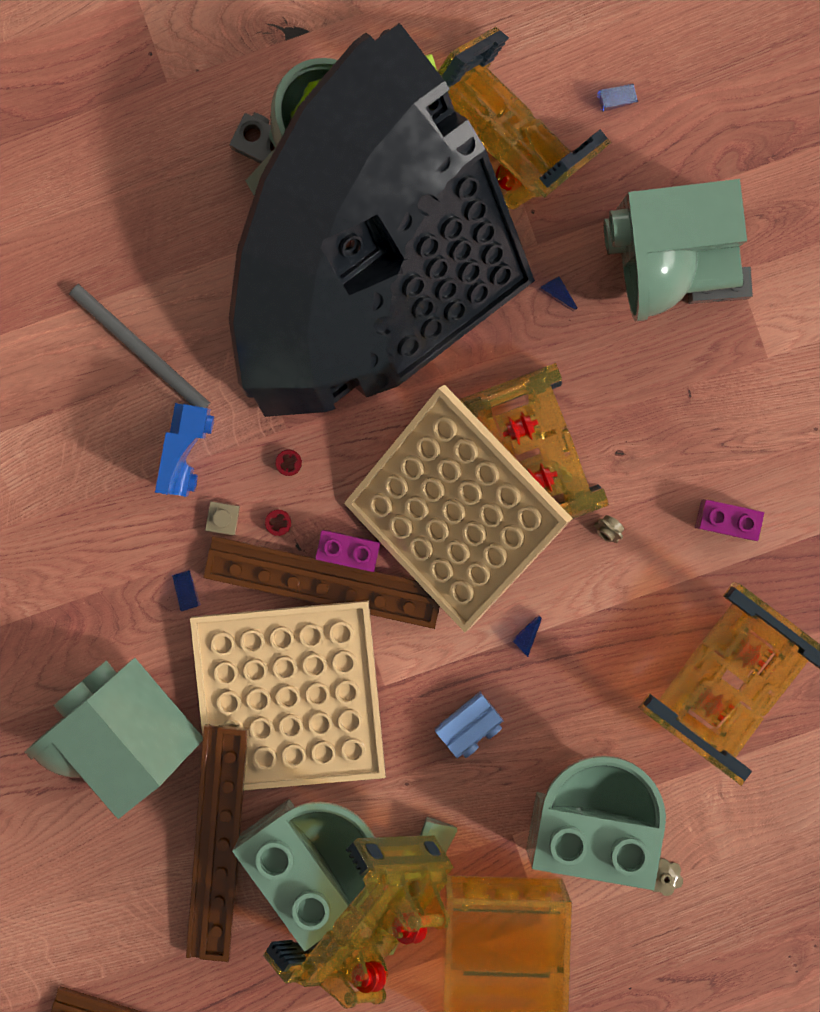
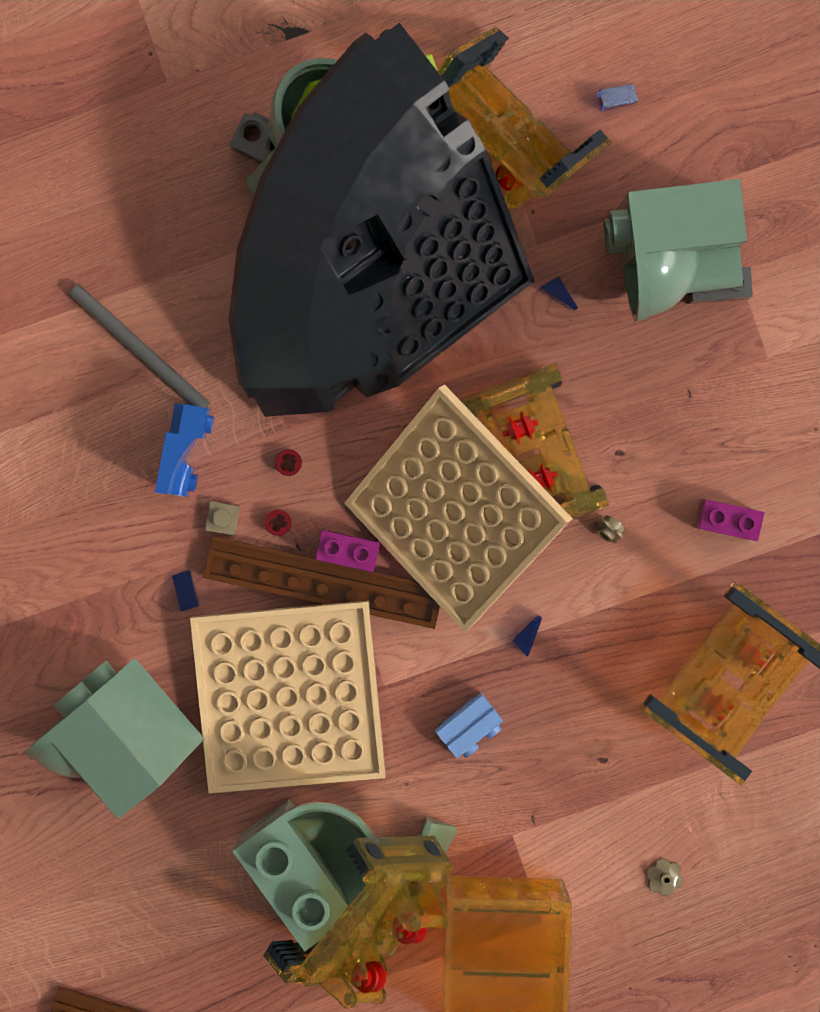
reddish brown plate [186,724,249,962] -> none
sand green piece [526,756,666,890] -> none

